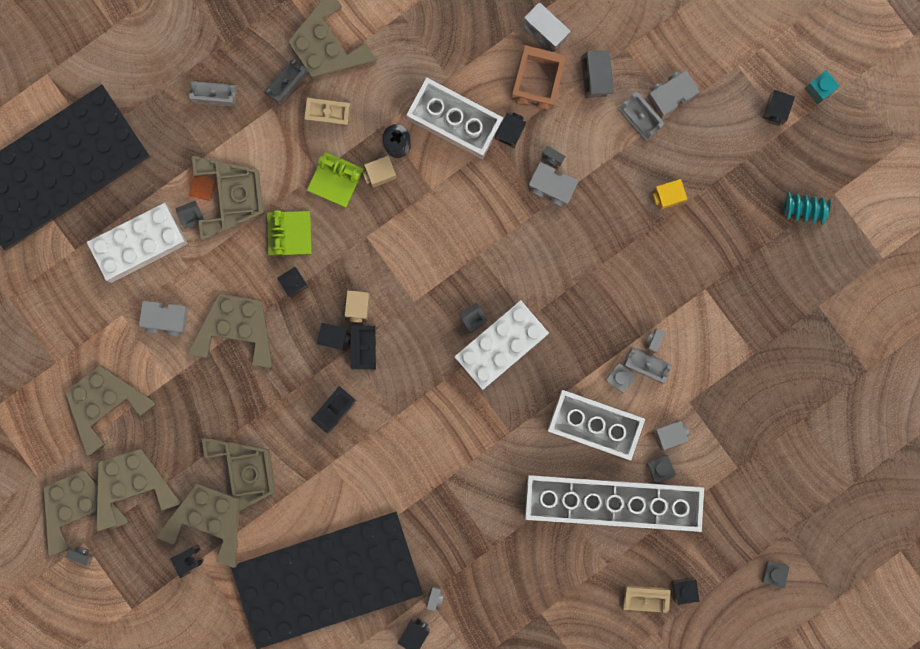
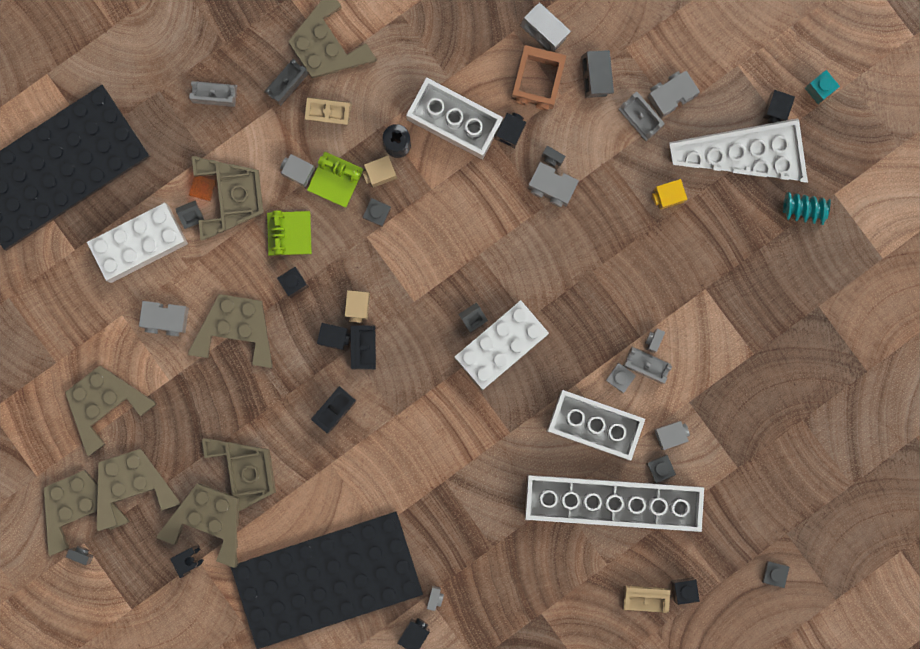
none -> light grey brick [280,154,315,188]
none -> dark grey plate [363,198,391,227]
none -> white wing [669,118,808,183]

